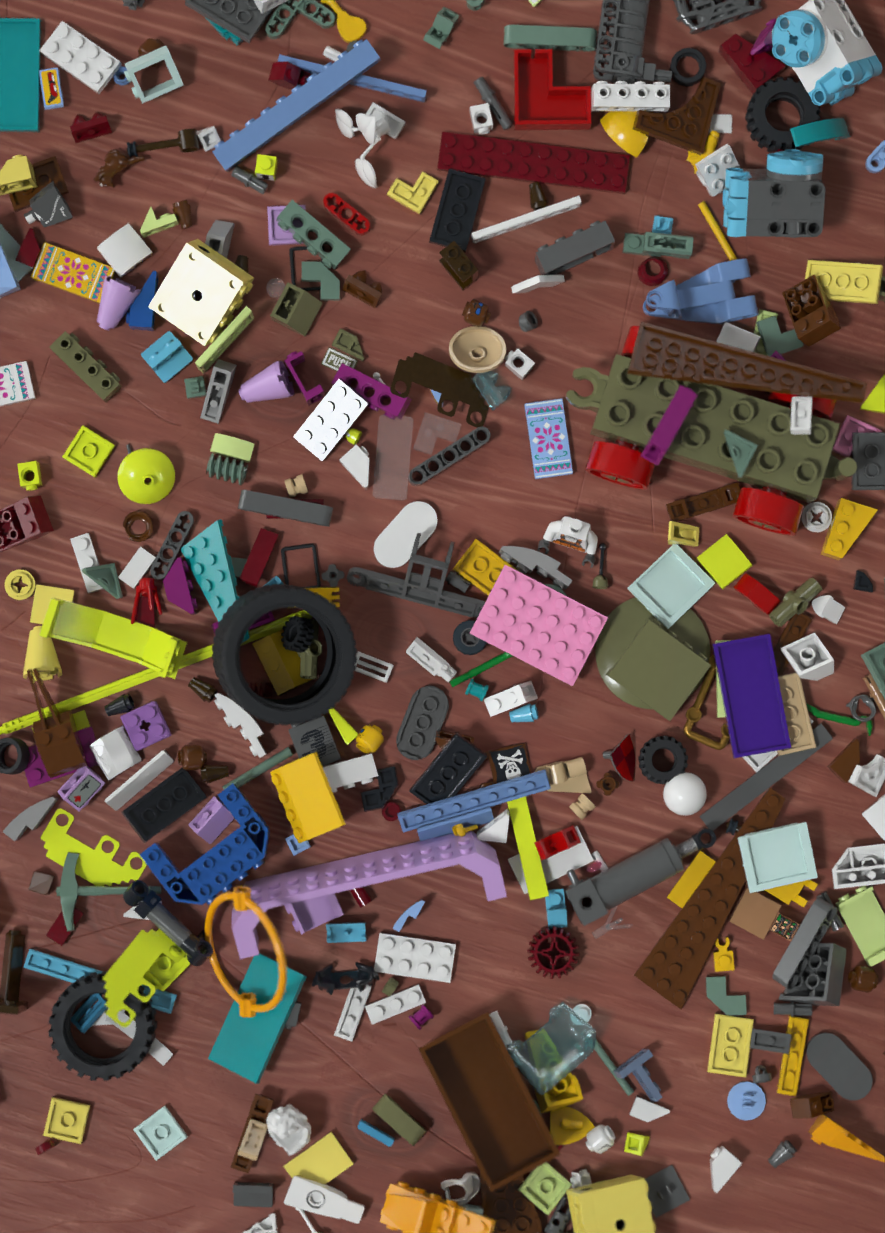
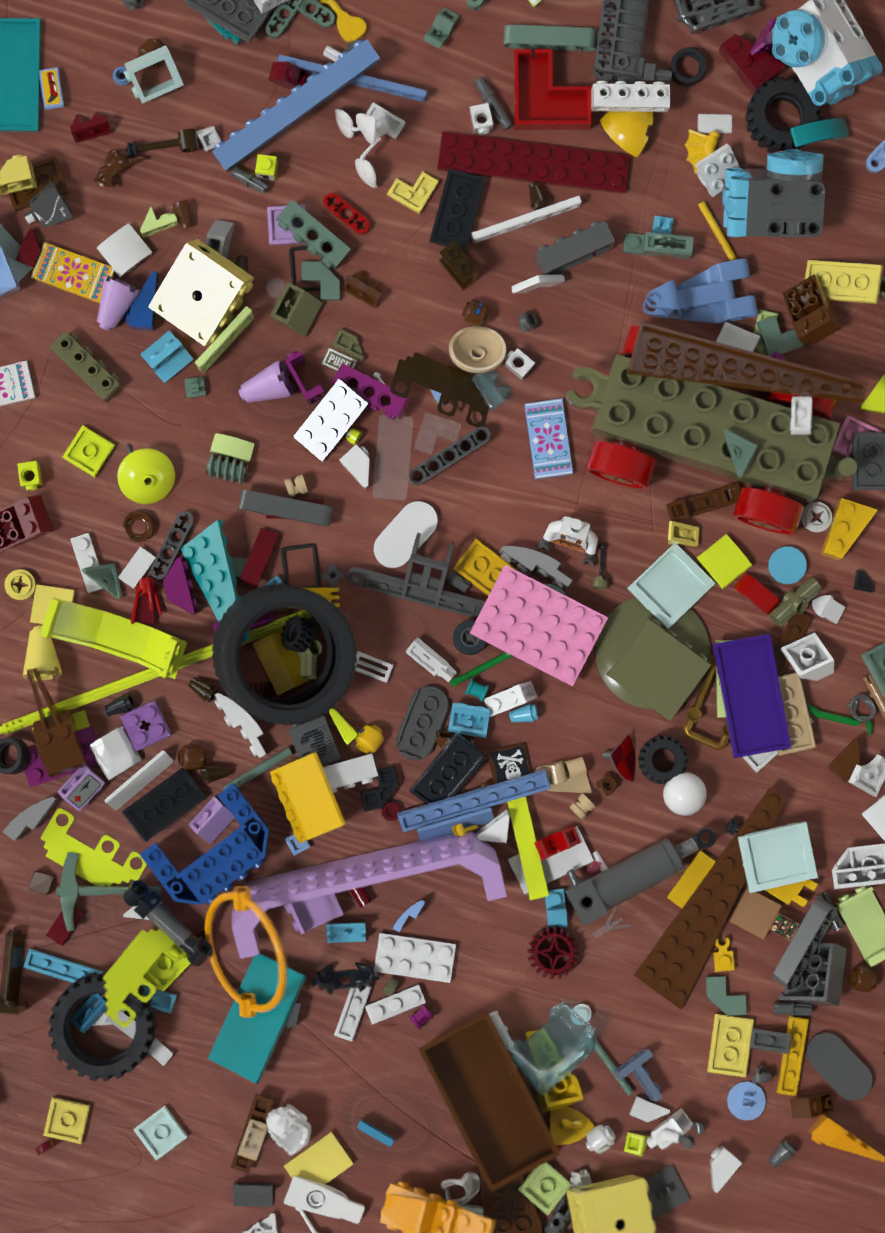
white plate [39,21,122,94] -> none
light grey slope [200,359,237,424] -> none
olive beam [372,1094,427,1146] -> none
reddish brown plate [633,77,721,155] -> none
dark red piece [637,257,668,286] -> none
magenta slope [641,385,698,466] -> none
dark grey tile [699,723,833,831] -> none
none -> medium azure bracket [448,703,491,738]
none -> white torso [647,1108,705,1149]
none -> medium azure tile [768,546,807,585]

